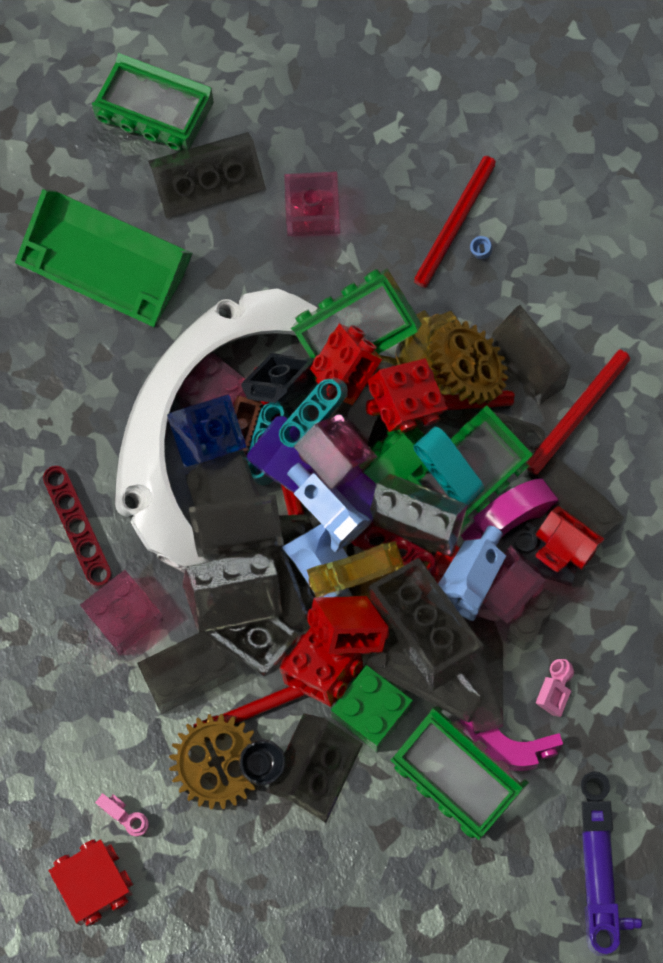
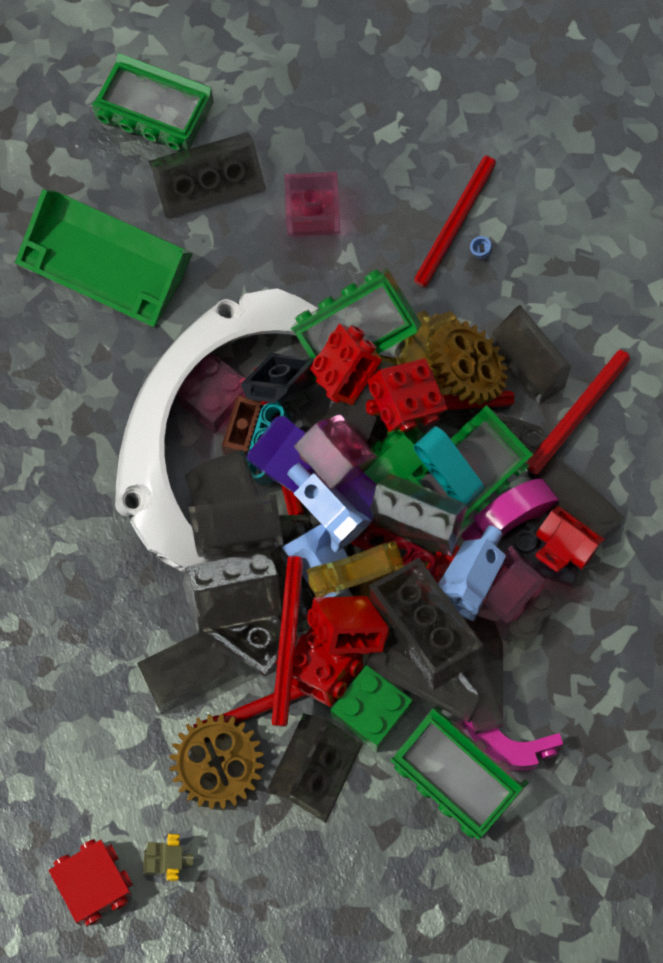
dark red beam [43,465,113,589] -> none
clear pink brick [80,570,163,655] -> none
bright pink plate [95,793,149,837] -> none
clear blue slope [167,394,246,468] -> none
black hair [238,740,286,785] -> none
teal beam [279,378,348,447] -> none
bright pink plate [536,659,574,717] -> none
dark purple piece [577,771,642,956] -> none
none -> olive piece [143,834,193,882]
none -> red axle [272,556,303,727]

